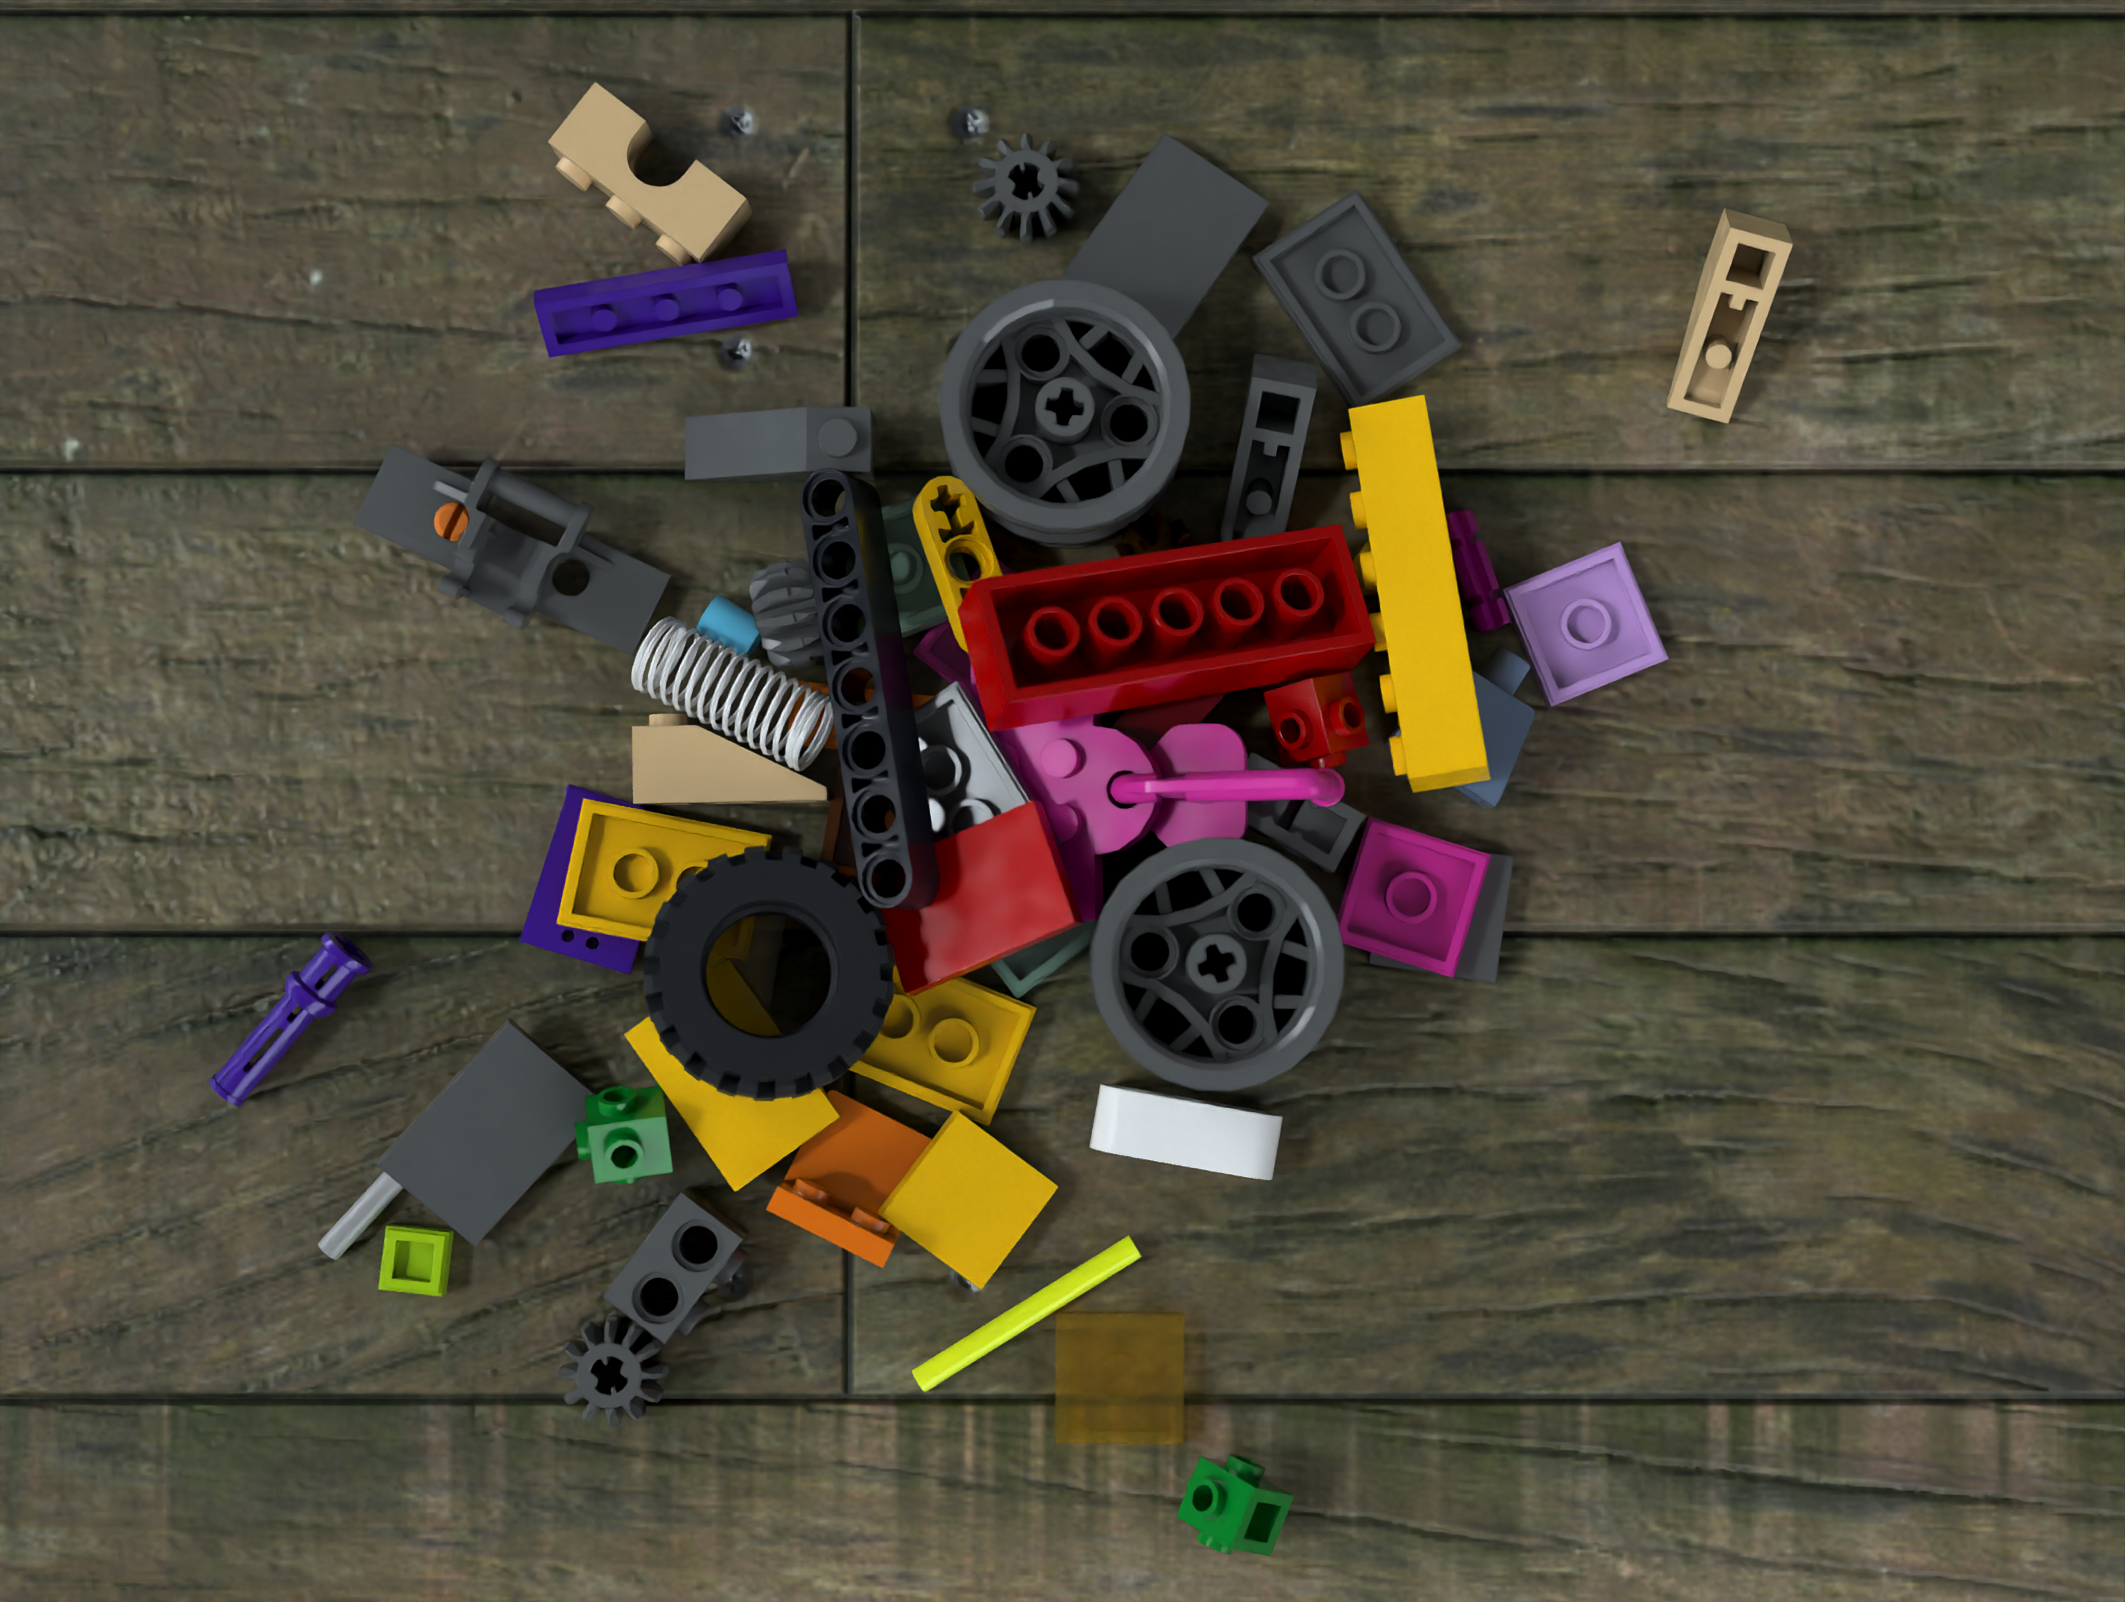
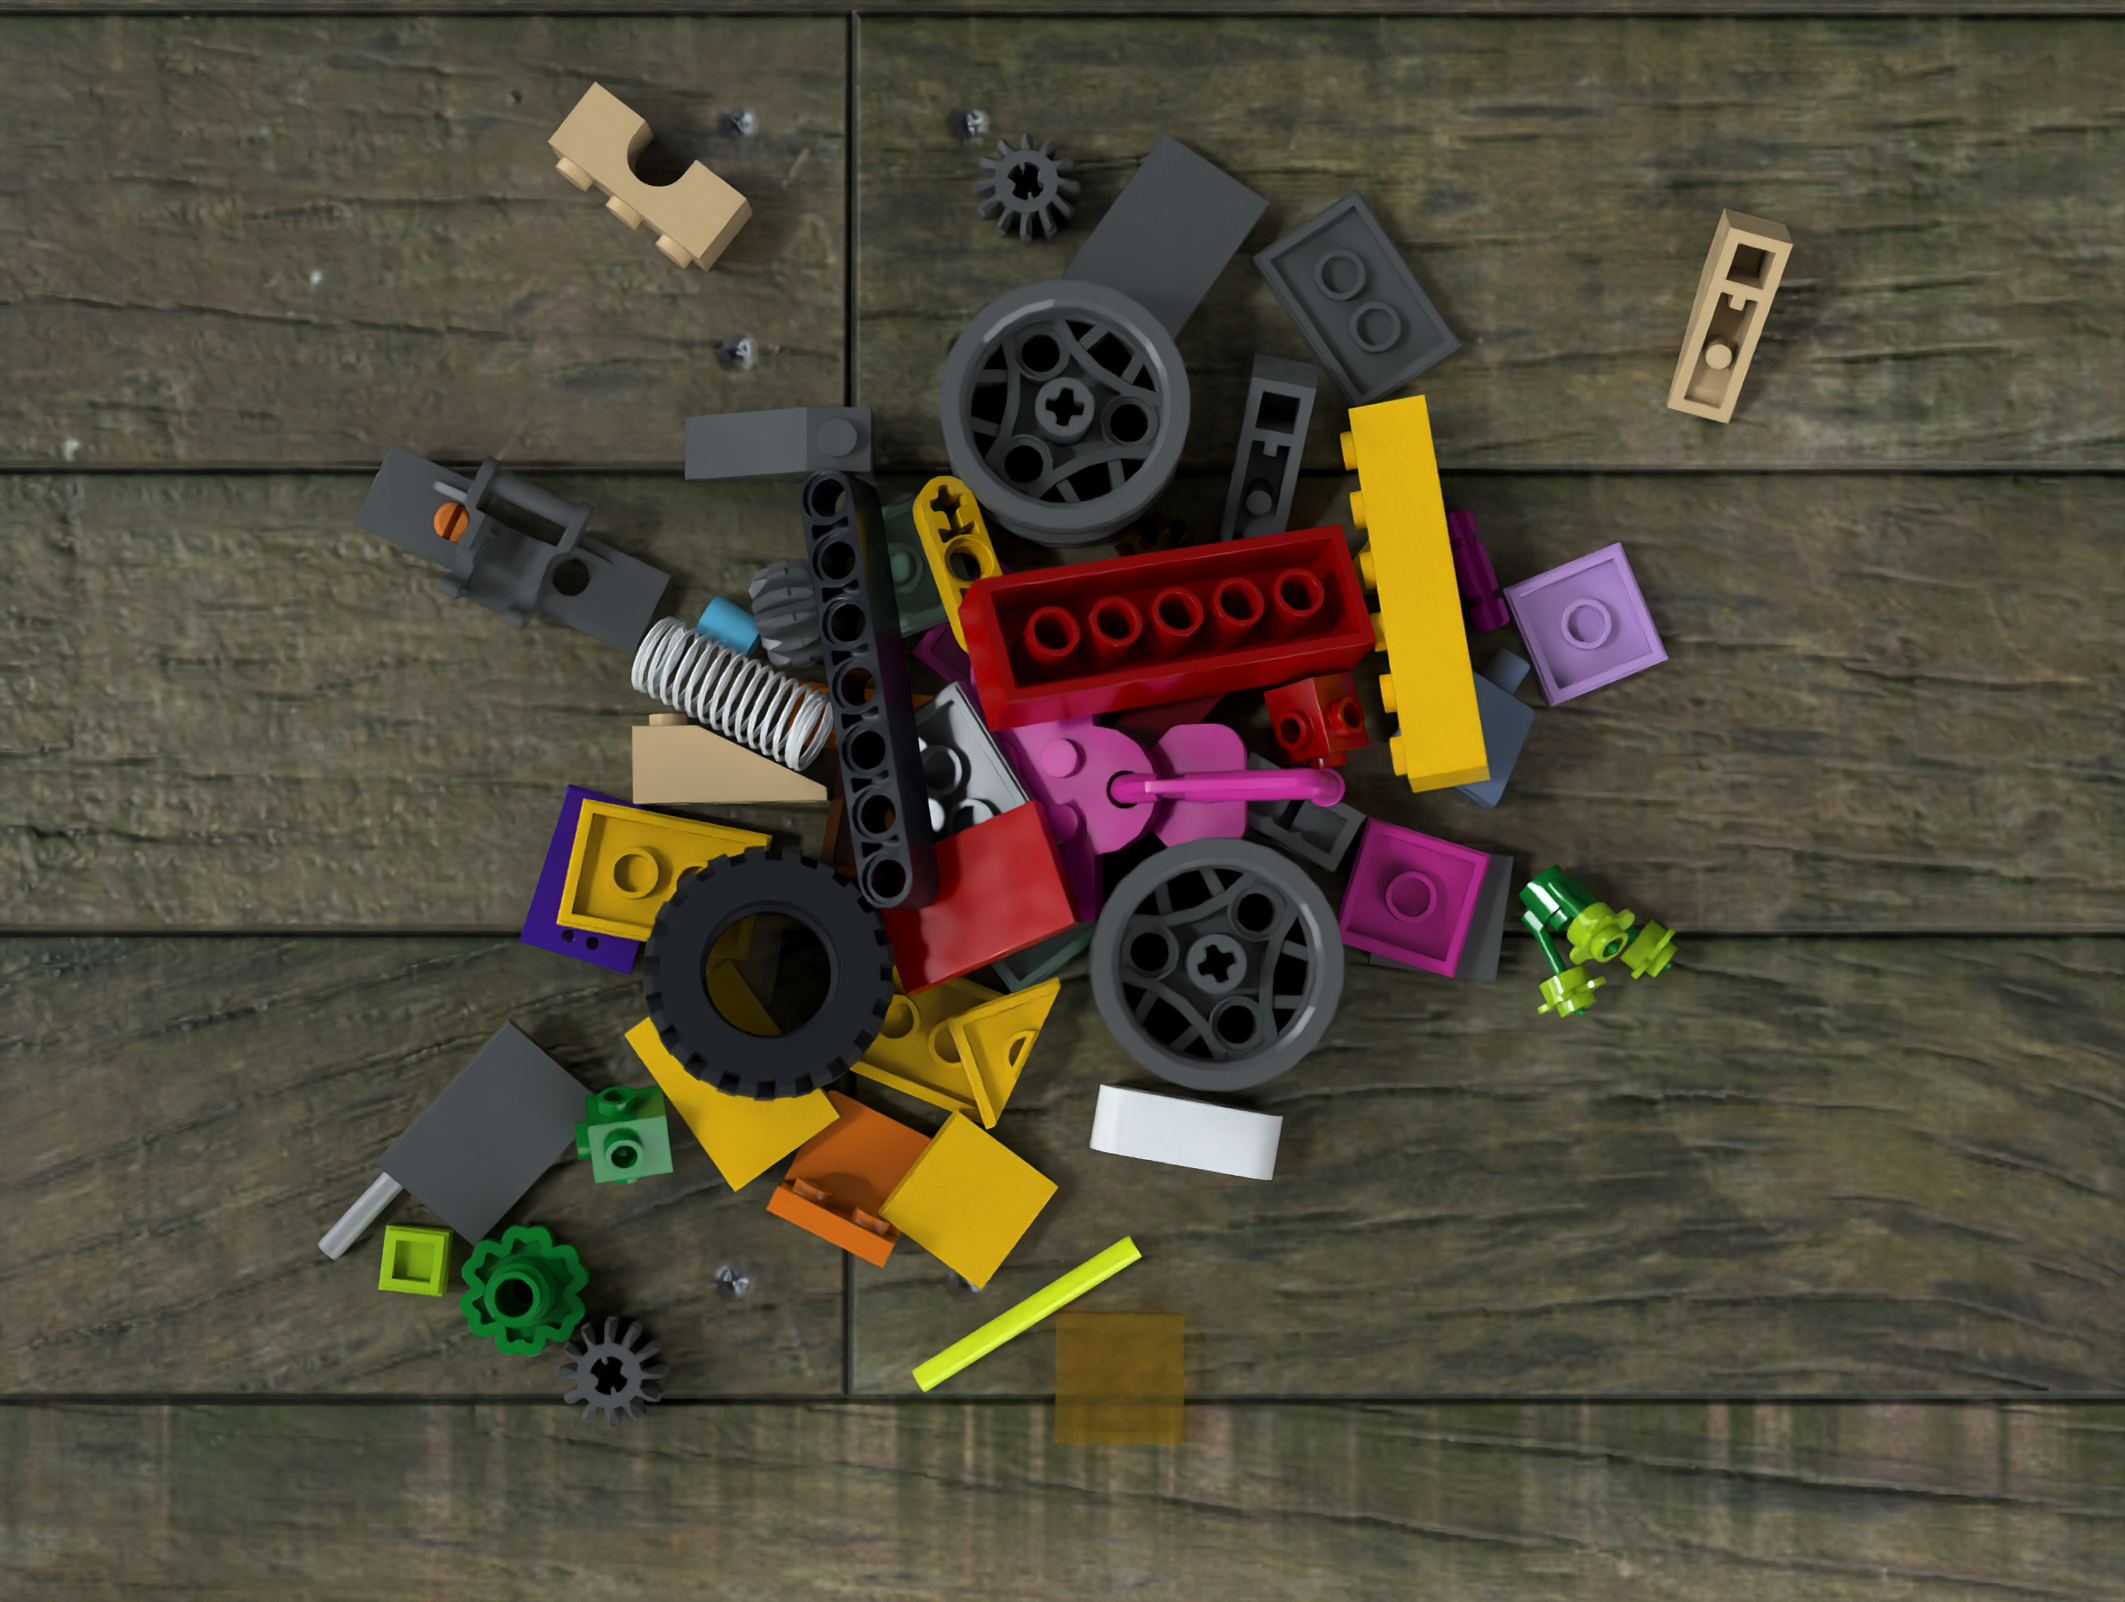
dark purple pin [209,930,373,1106] -> none
dark purple plate [534,249,798,357] -> none
dark grey brick [602,1187,749,1344] -> none
green brick [1176,1453,1294,1556] -> none
none -> green plant [459,1223,592,1357]
none -> yellow tile [946,976,1061,1130]
none -> lime plant [1519,864,1678,1018]

